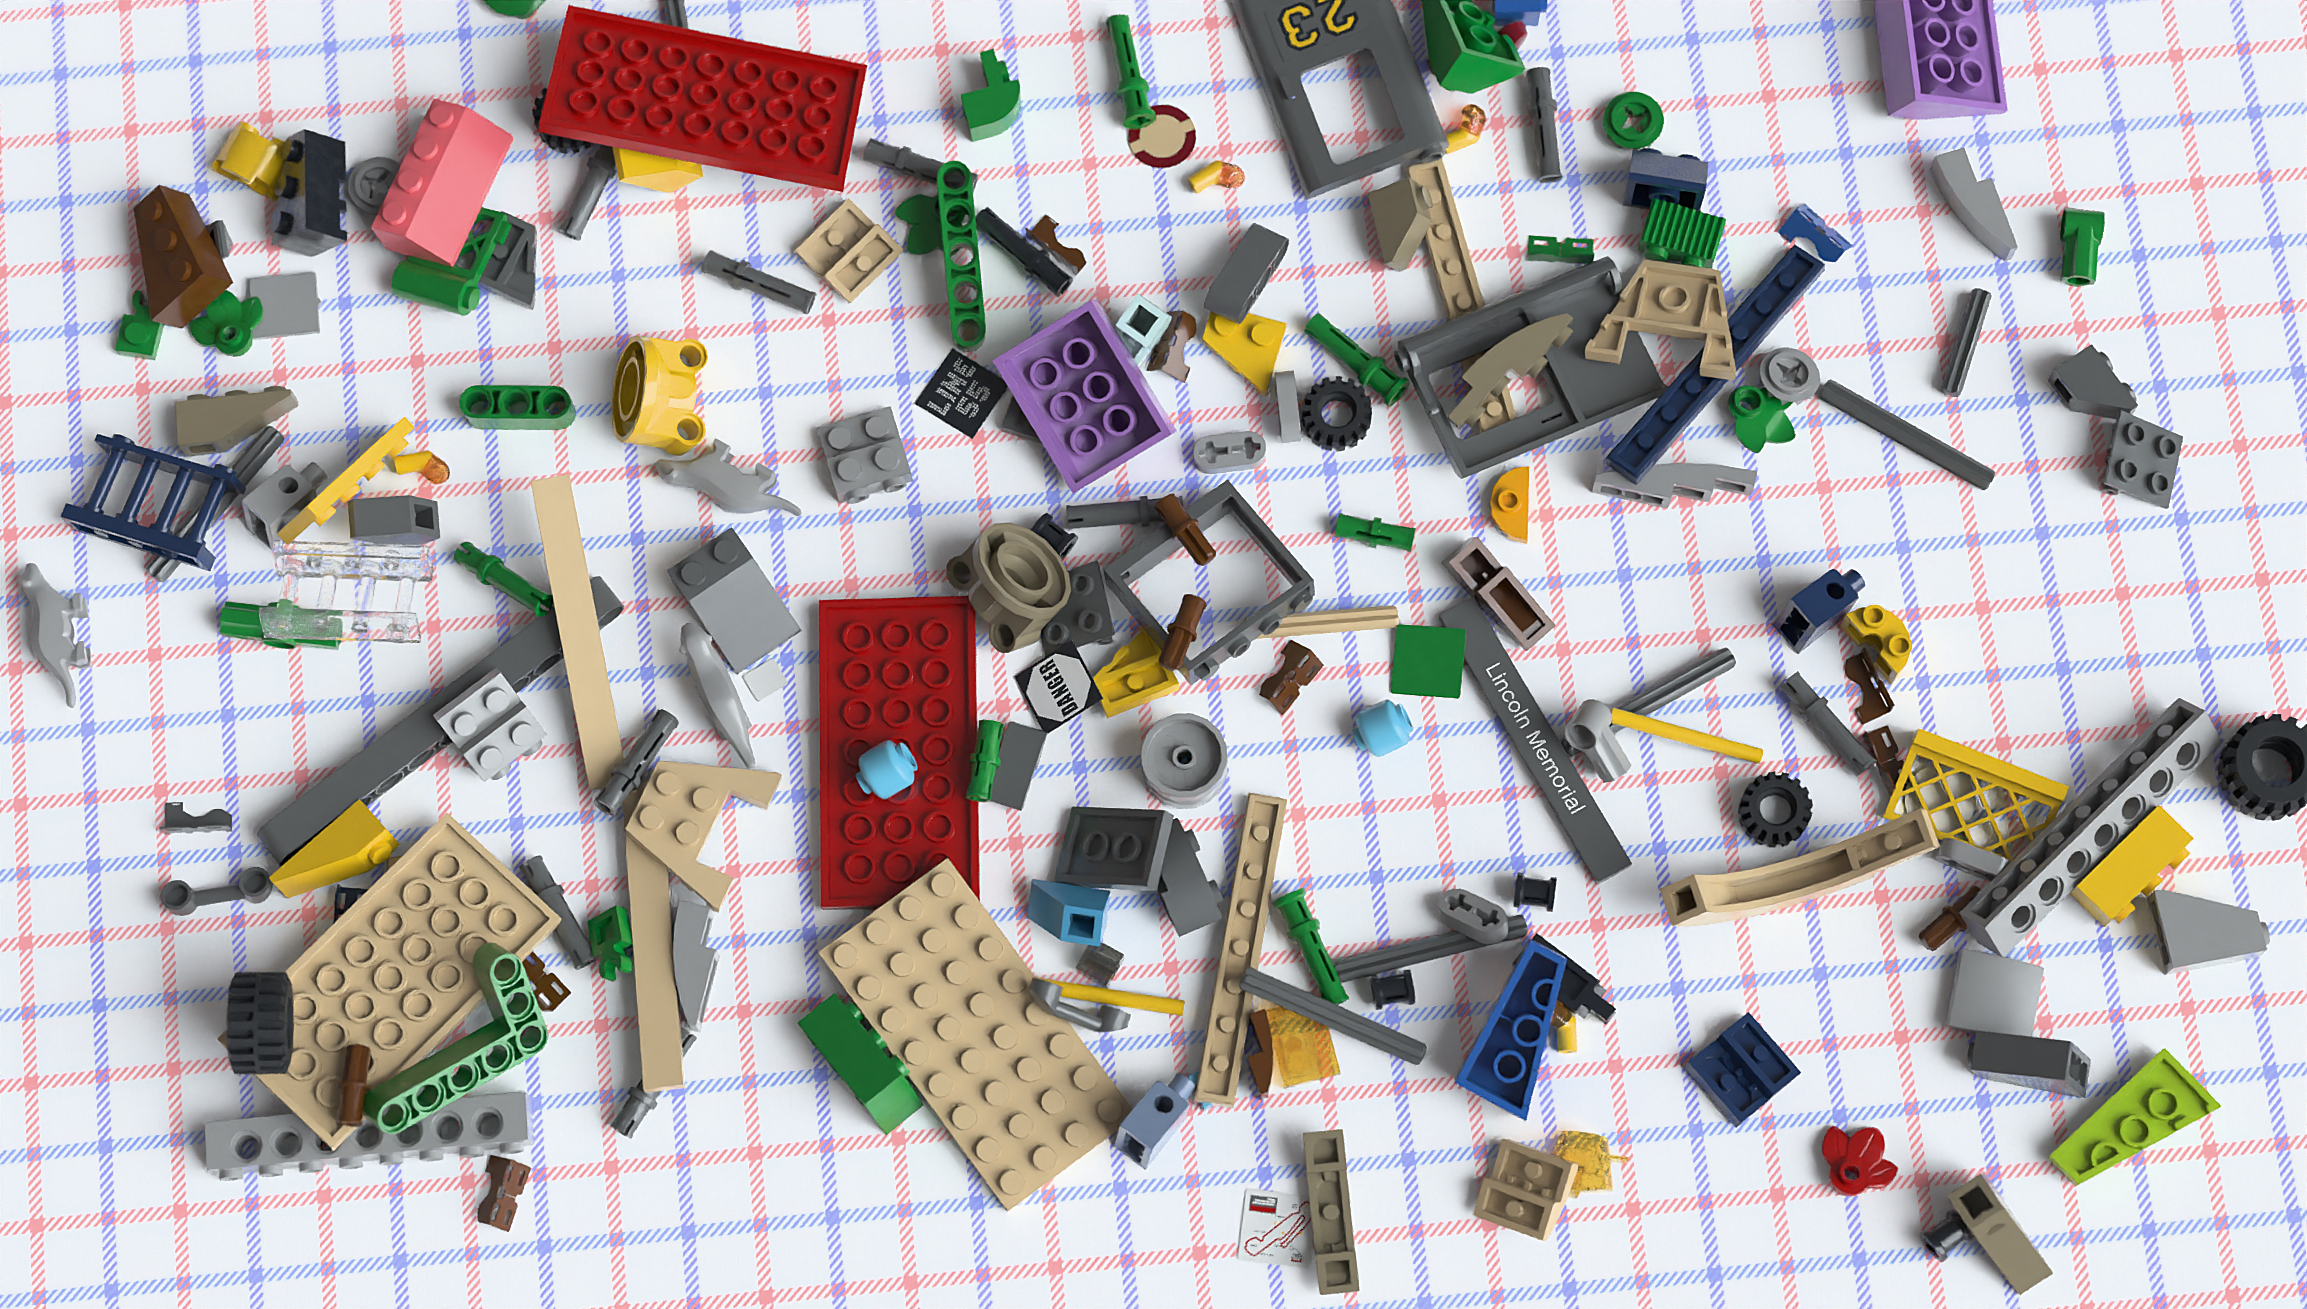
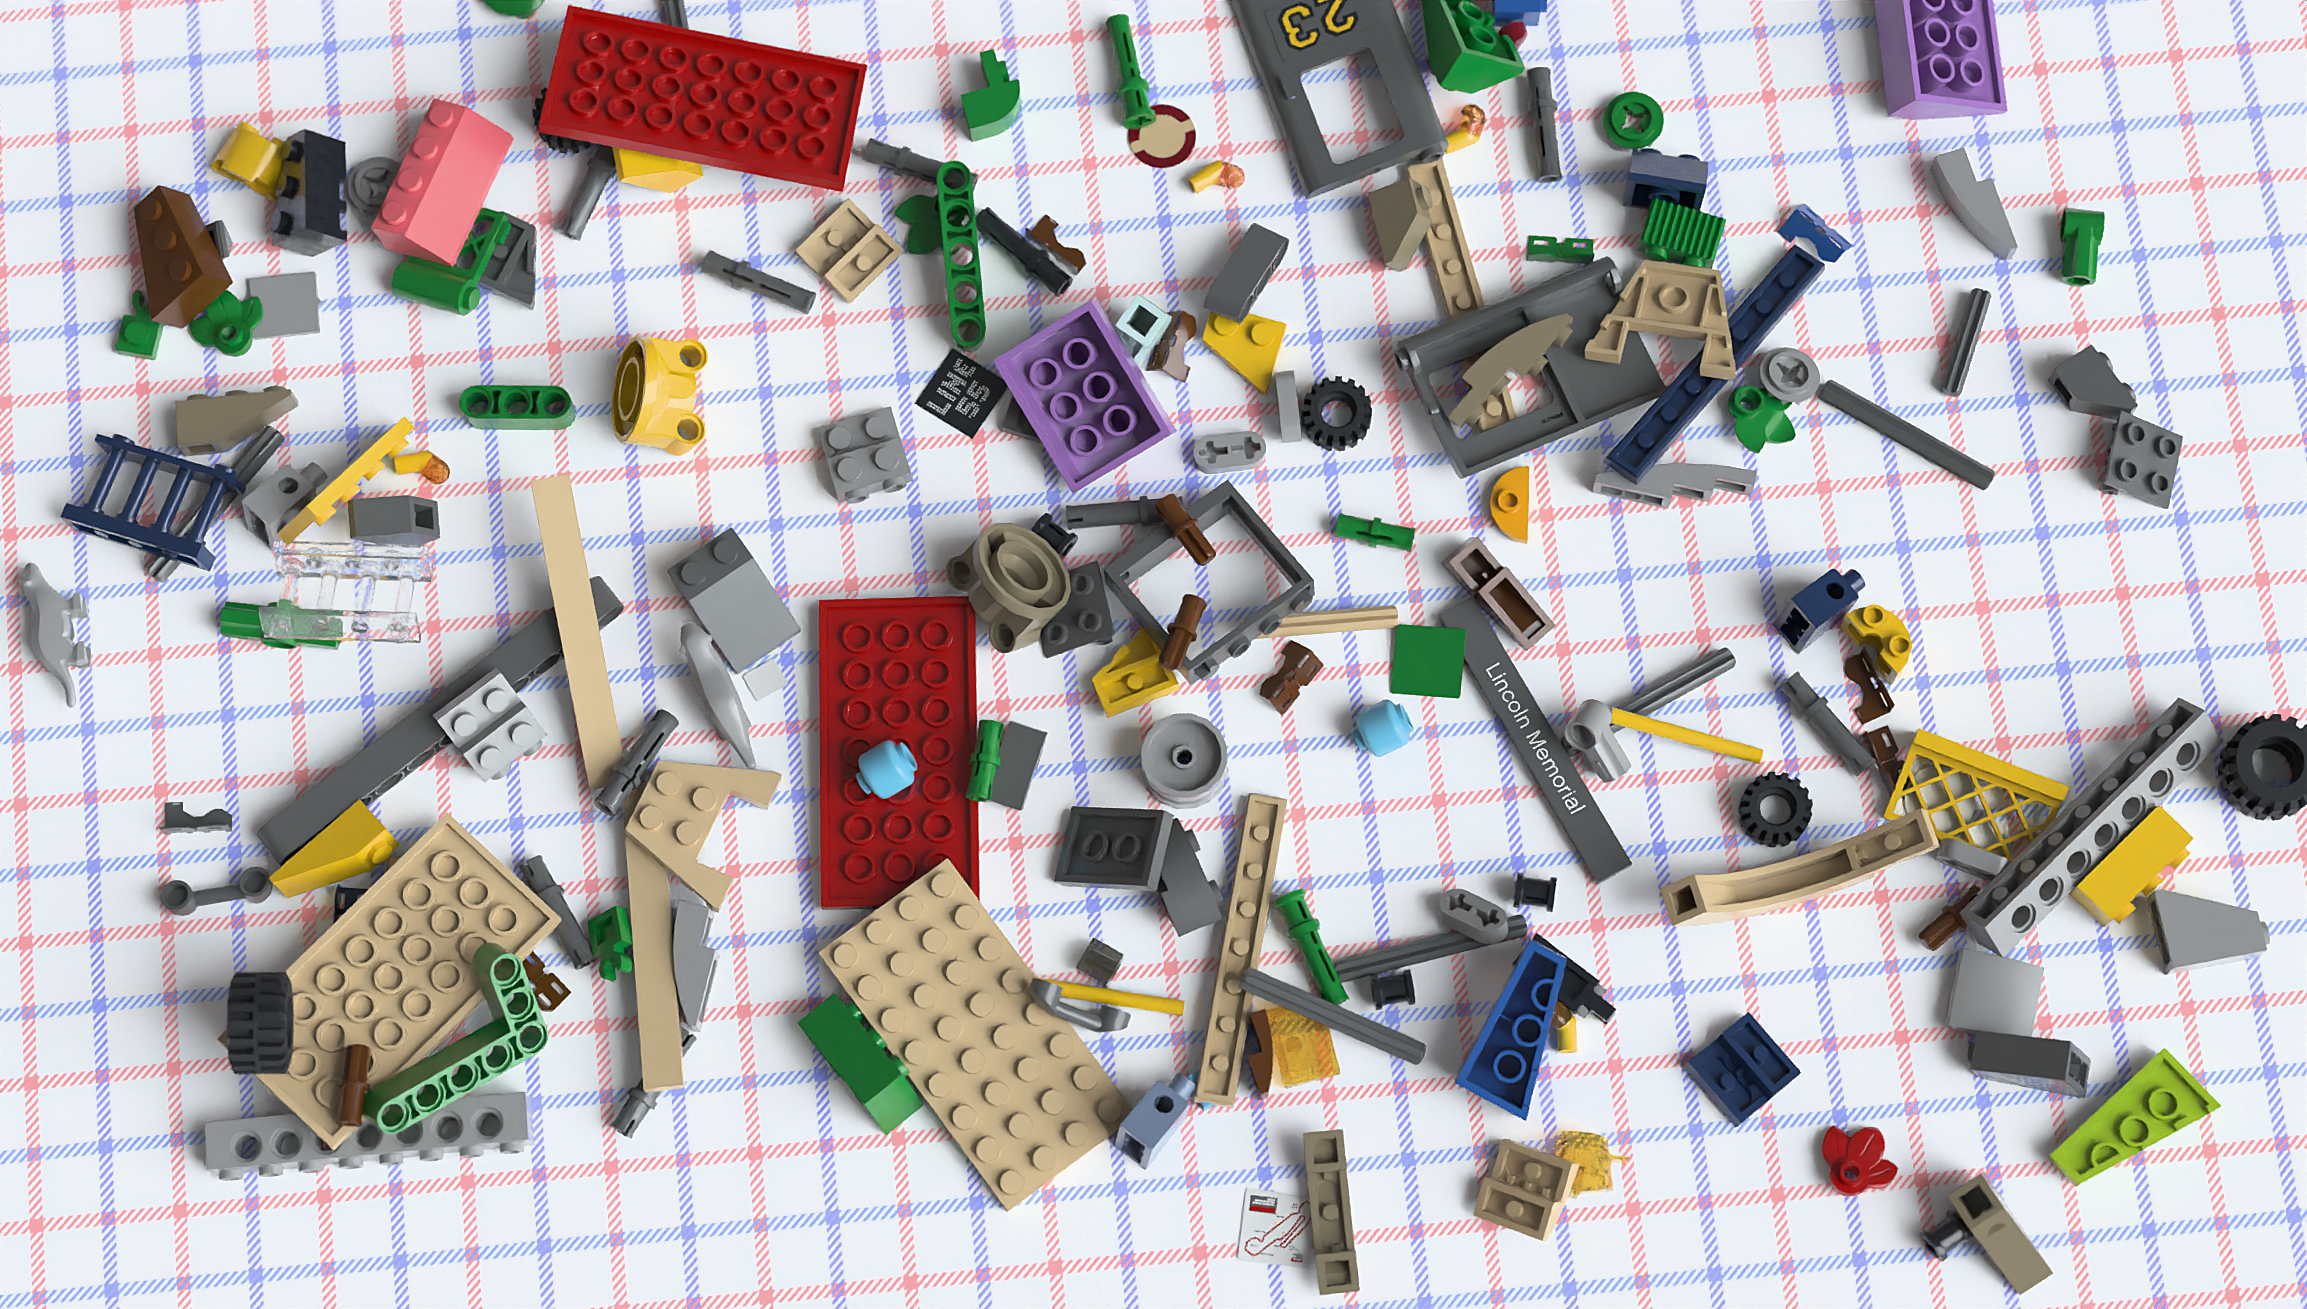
green pin [454,541,553,617] -> none
reddish brown piece [477,1155,531,1232] -> none
light grey animal [655,438,802,516] -> none
sticker [1014,640,1104,734] -> none
dark azure slope [1027,879,1111,947] -> none
green pin [1304,313,1411,407] -> none

